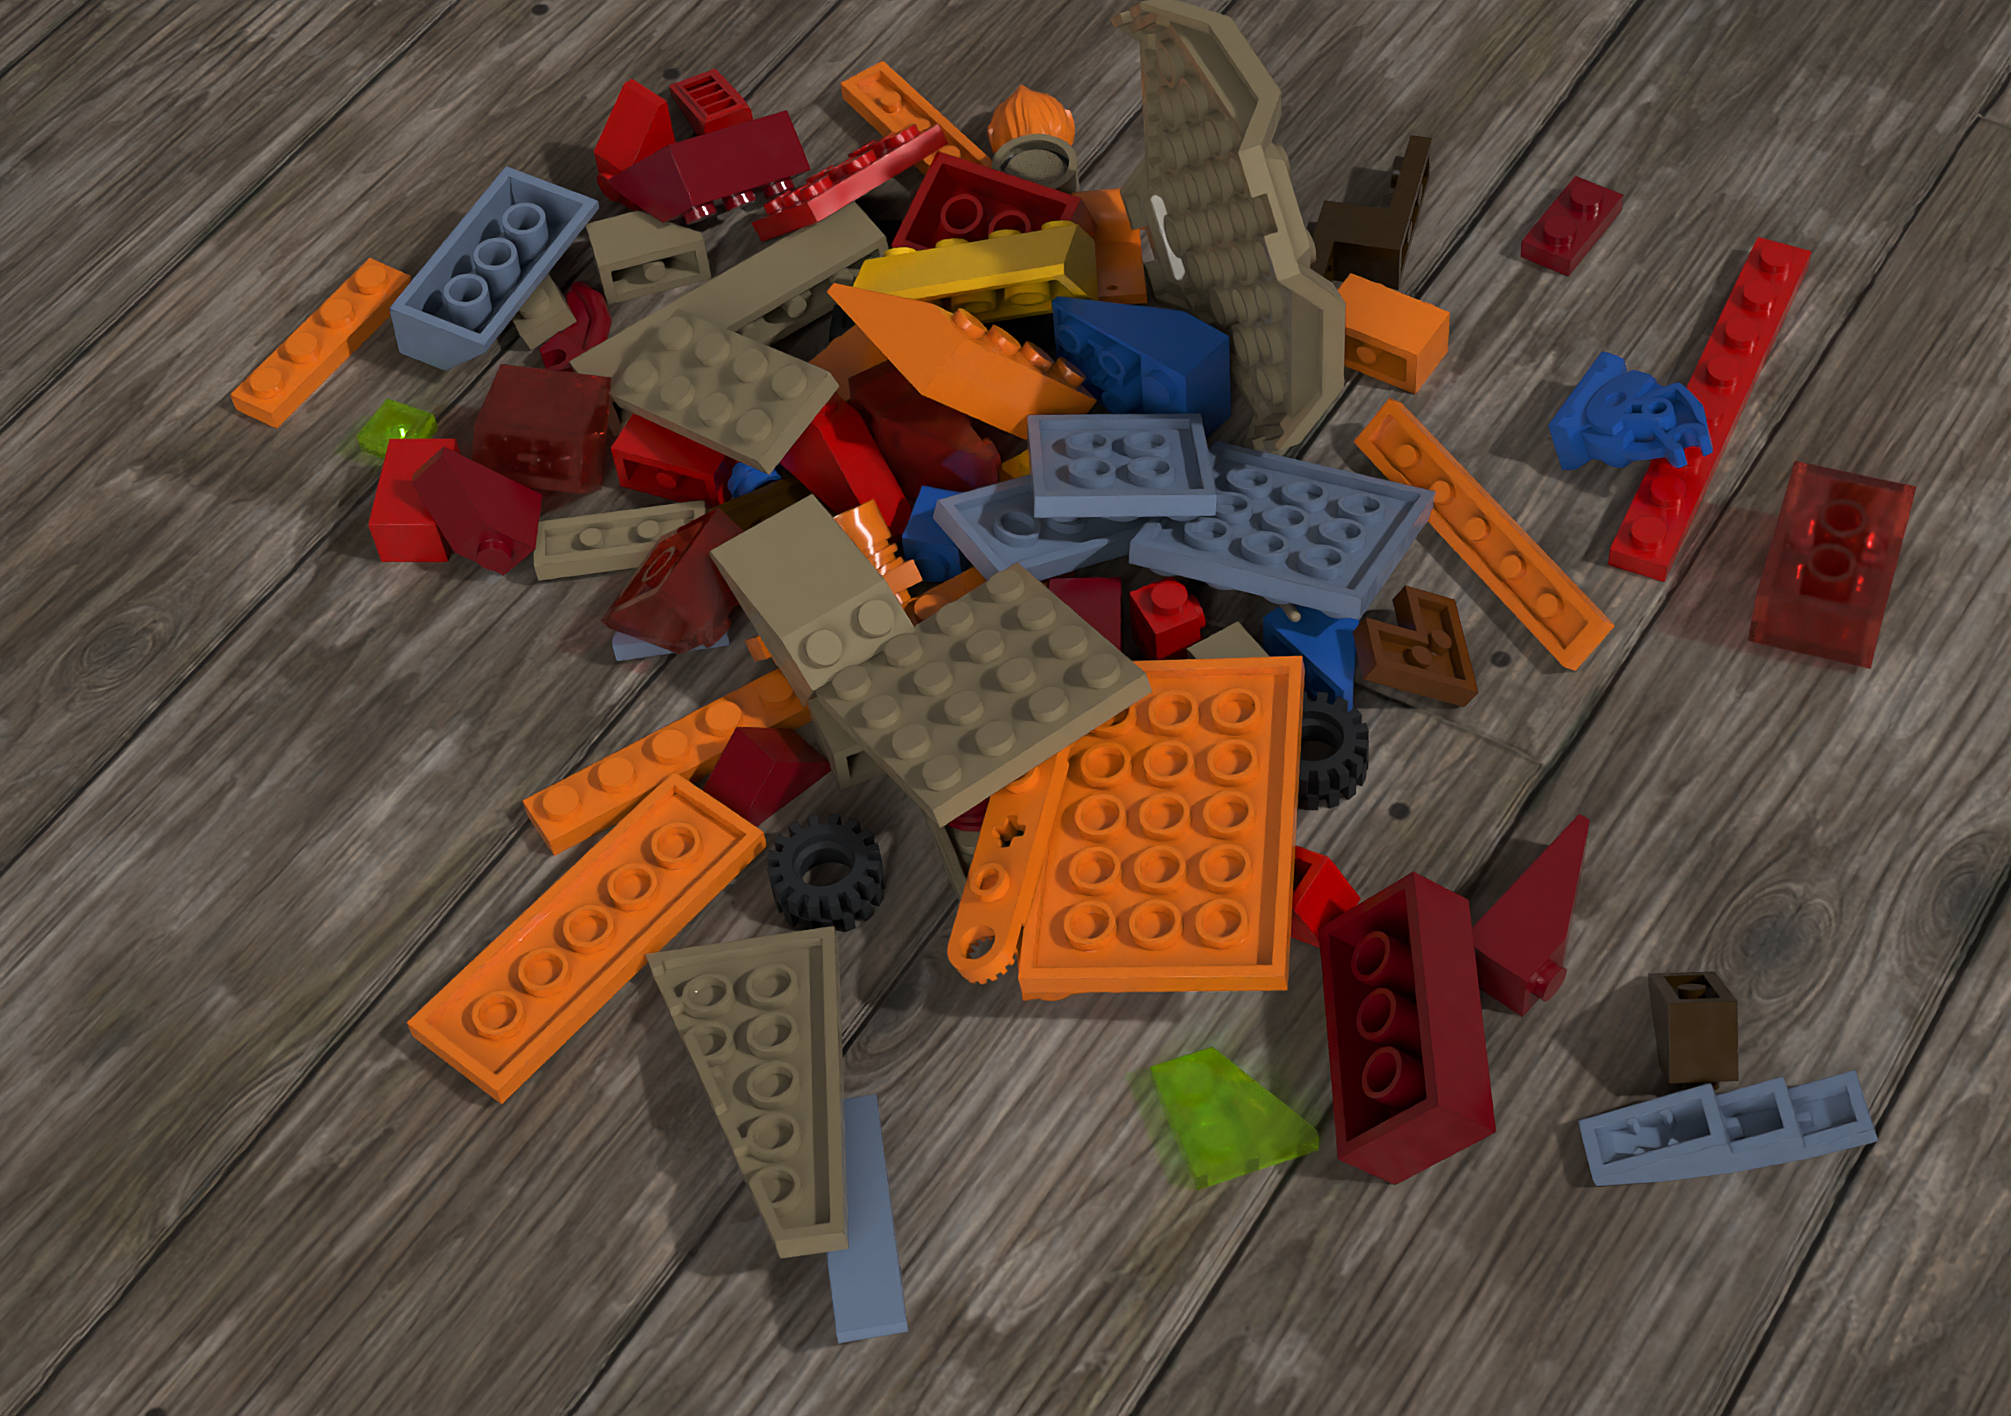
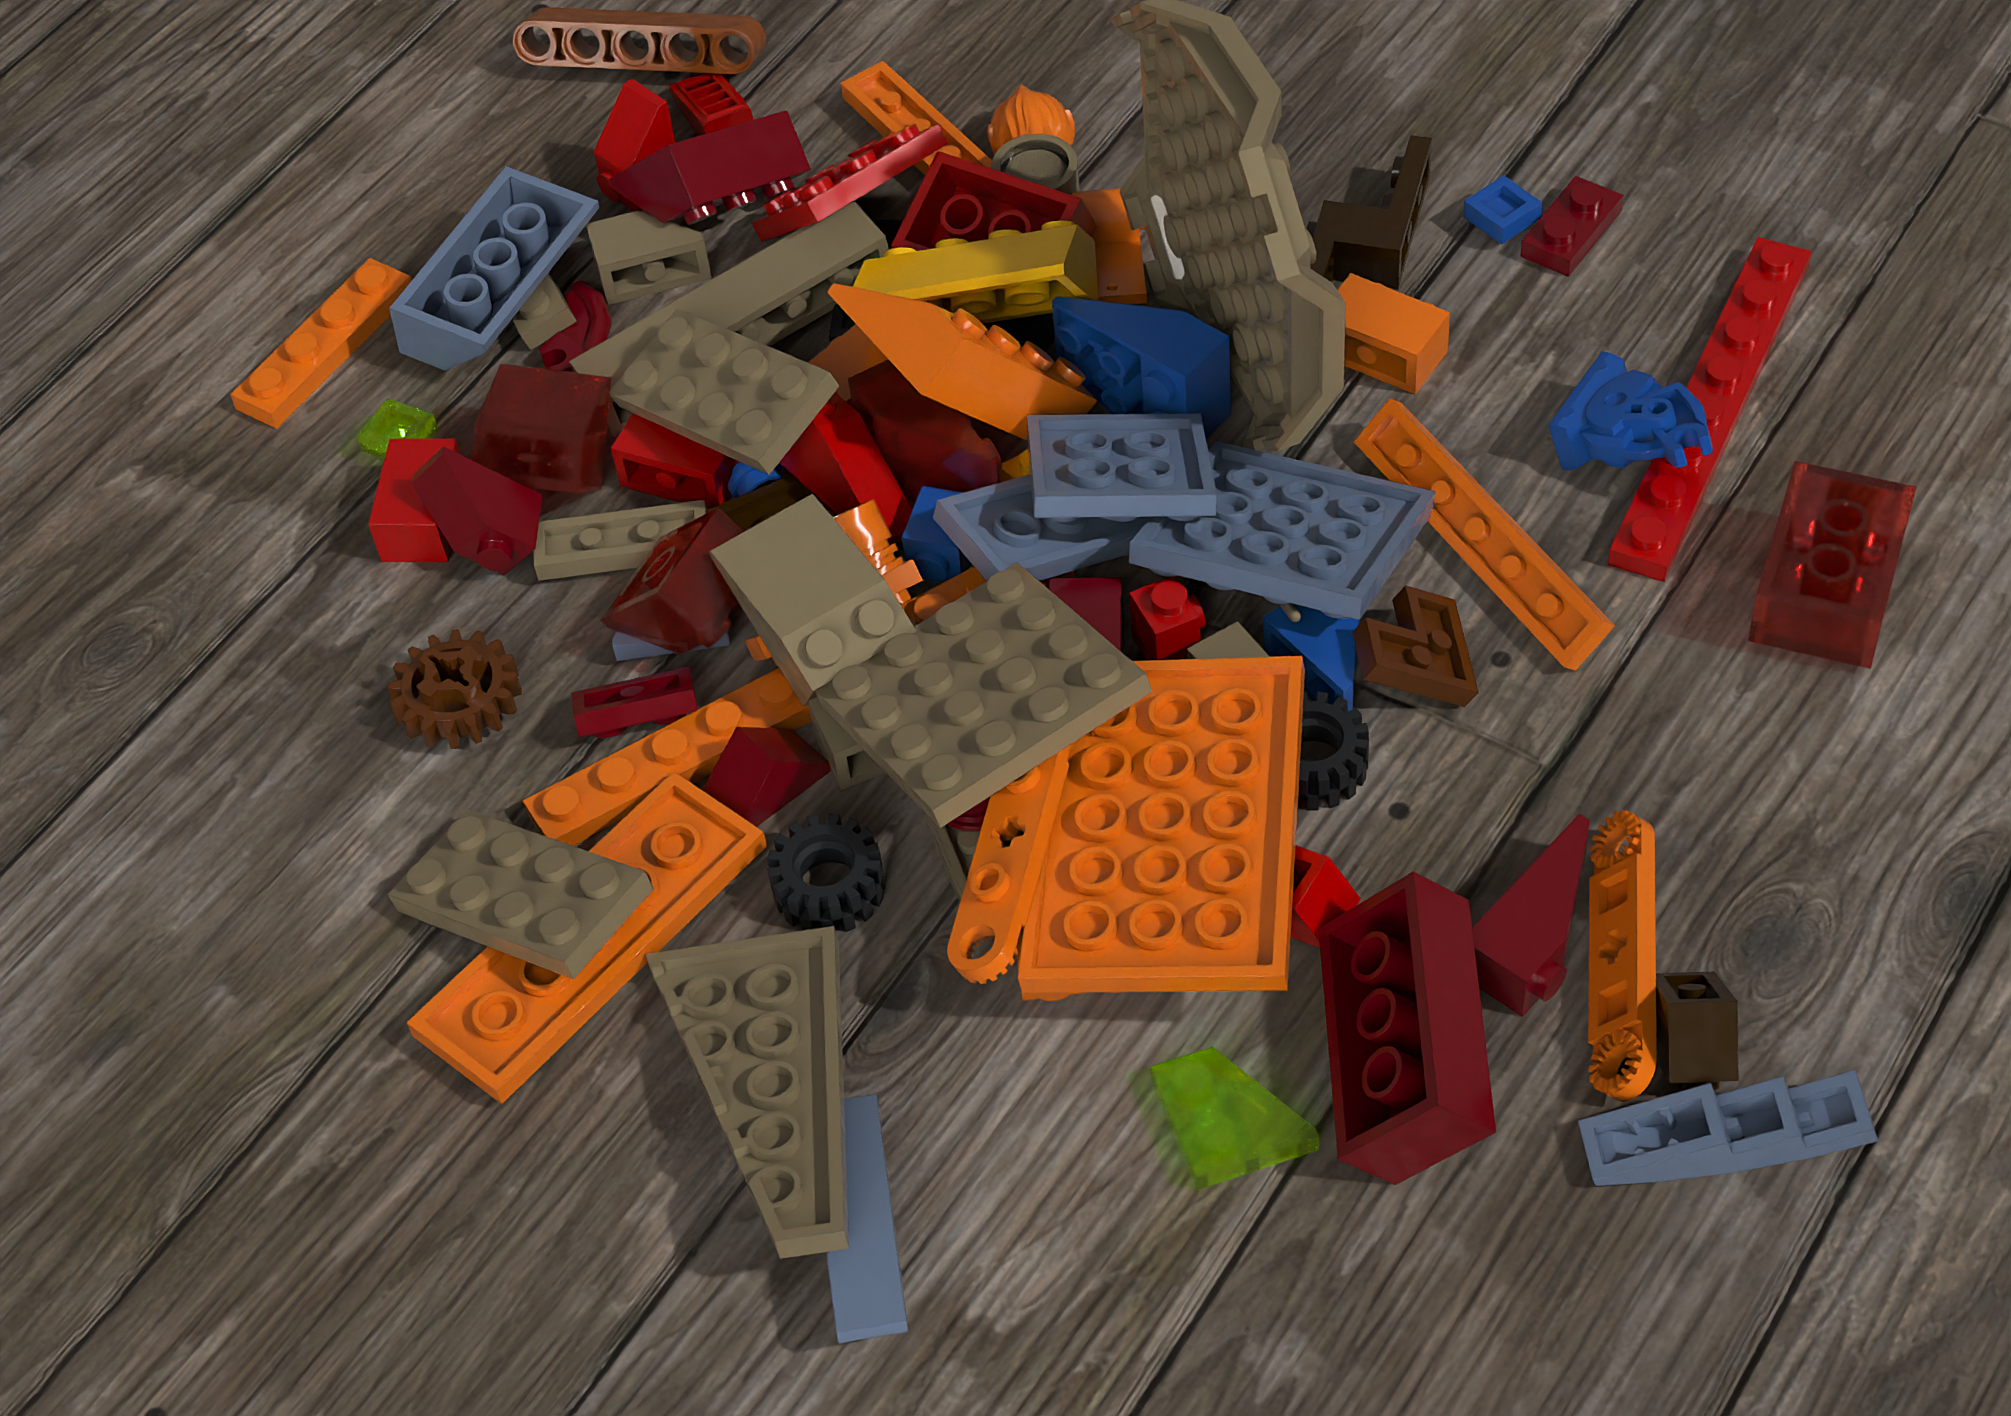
none -> reddish brown gear [387,629,522,749]
none -> dark tan plate [388,809,654,979]
none -> dark orange beam [512,7,766,74]
none -> dark red plate [571,667,698,738]
none -> blue plate [1463,175,1542,245]
none -> orange piece [1588,810,1657,1102]

